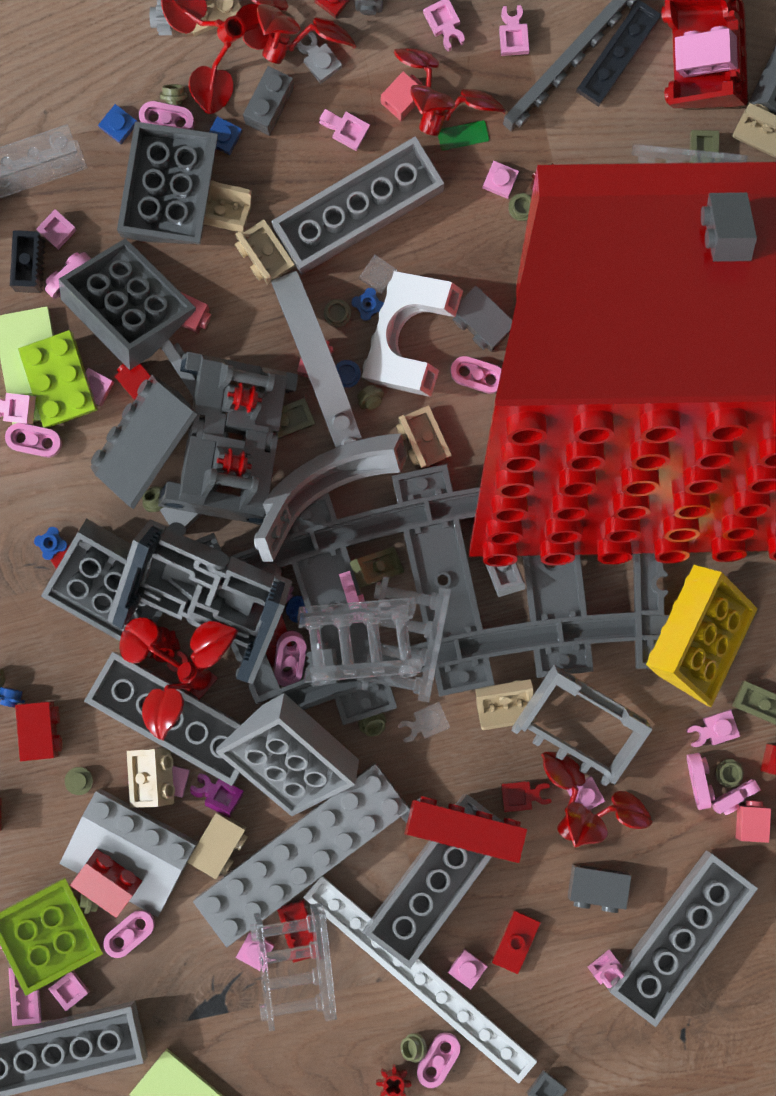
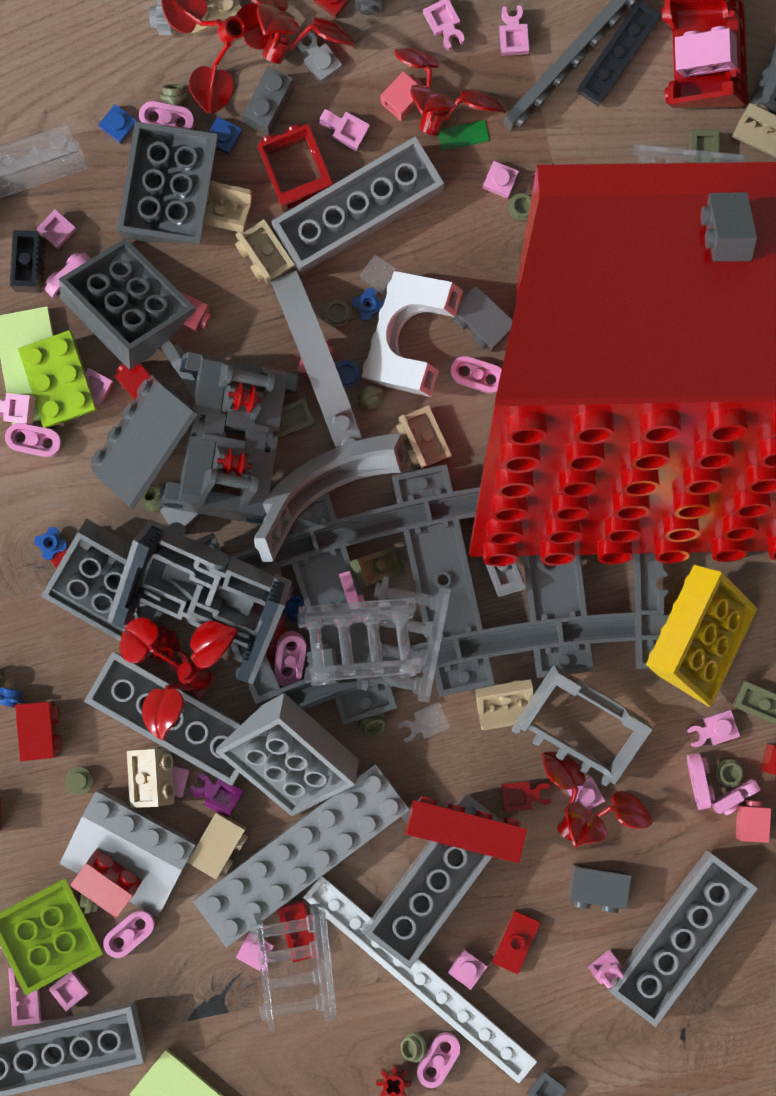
none -> red window [257,124,333,212]

